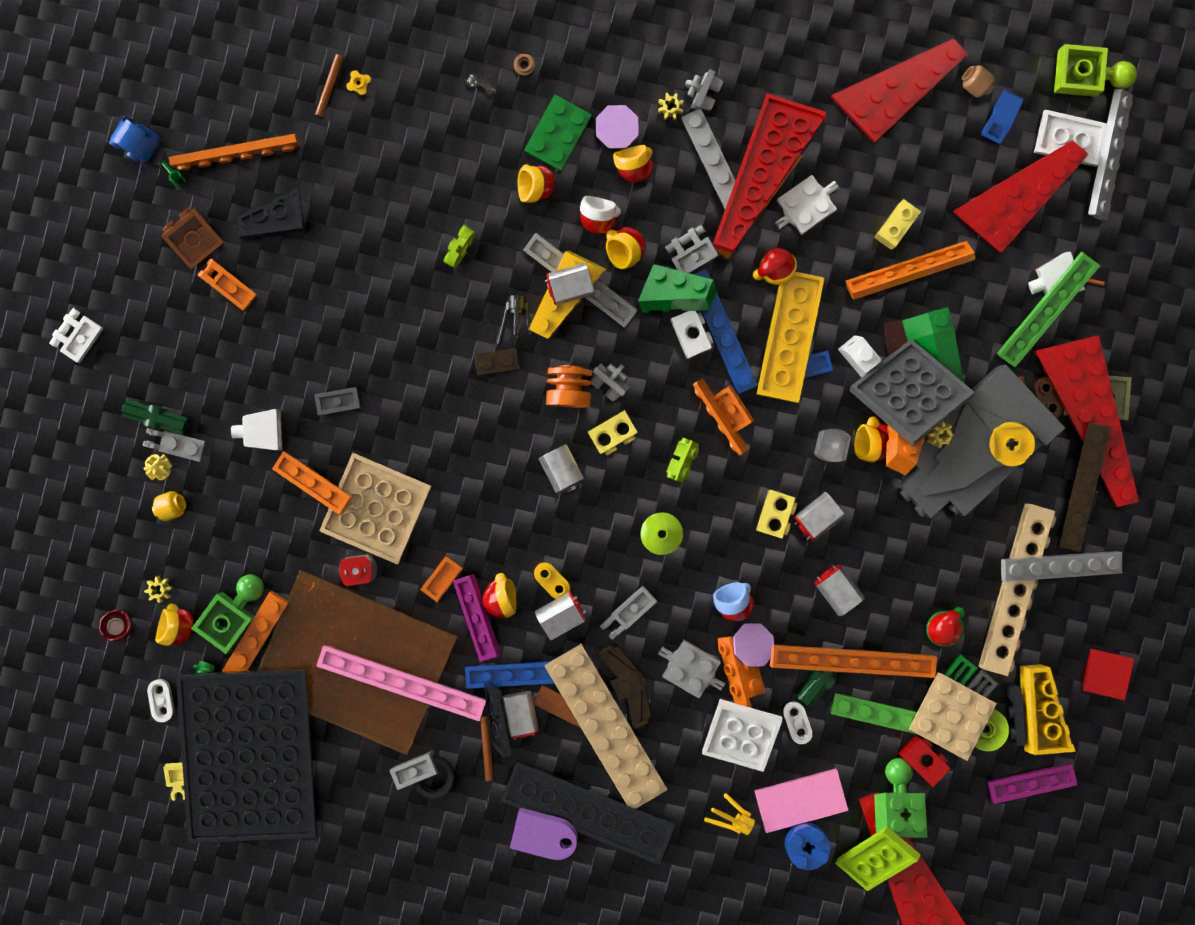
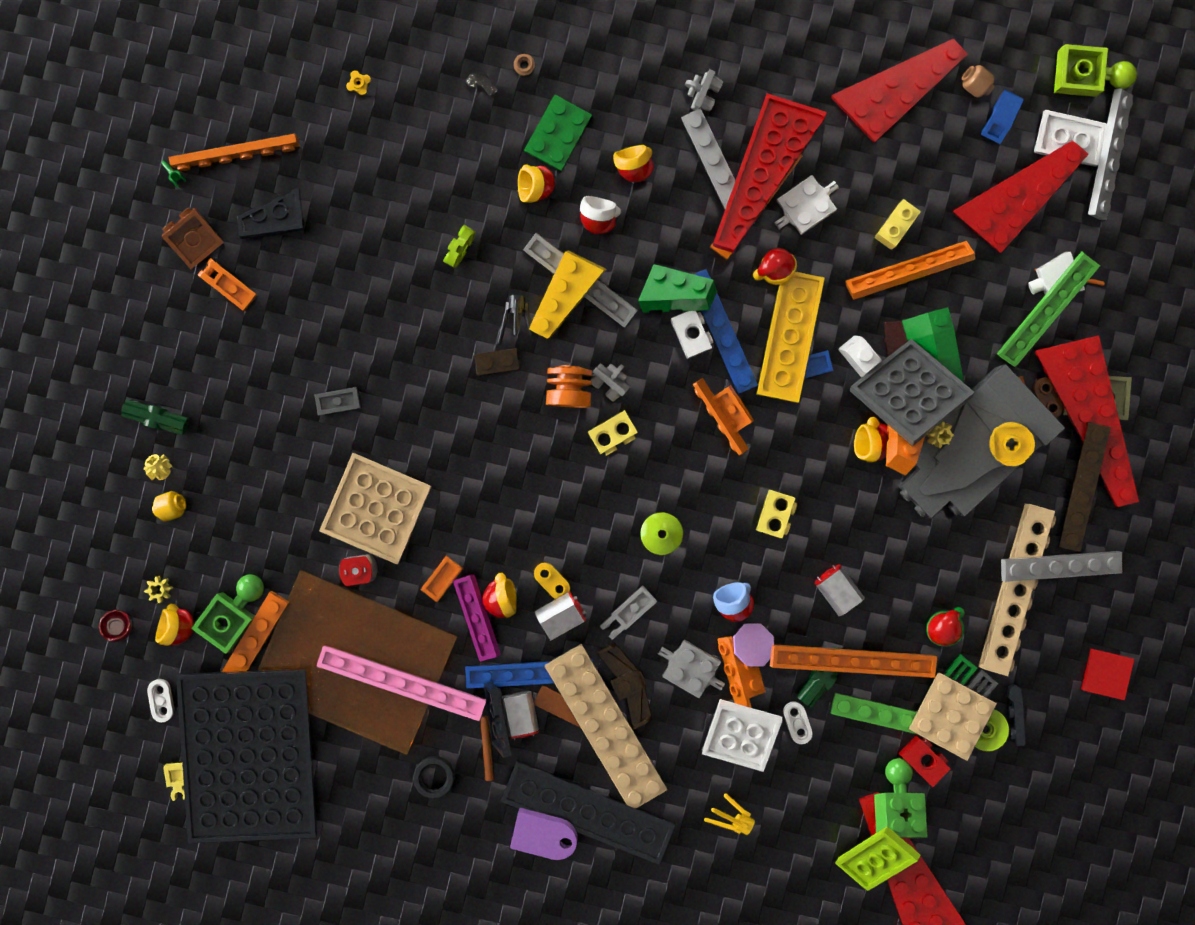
white plate [50,308,104,363] -> none
blue brick [109,116,162,164] -> none
light grey hinge [143,428,207,462] -> none
green plate [193,661,215,673] -> none
white torso [231,409,282,450] -> none
orange plate [272,451,353,515] -> none
dark orange bar [315,54,344,117] -> none
light grey panel [390,751,438,790] -> none
flat silver piece [538,444,584,495] -> none
flat silver piece [545,263,595,306] -> none
lavender piece [596,105,639,148] -> none
yellow piece [606,227,646,269] -> none
light yellow gear [658,93,684,120] -> none
light grey plate [665,224,720,273] -> none
lime hinge [666,438,699,483] -> none
bright pink tile [754,768,848,833] -> none
blue brick [784,822,830,870] -> none
flat silver piece [793,492,846,542] -> none
clear piece [814,429,851,462] -> none
magenta plate [987,763,1077,804] -> none
yellow wedge [1020,664,1075,755] -> none

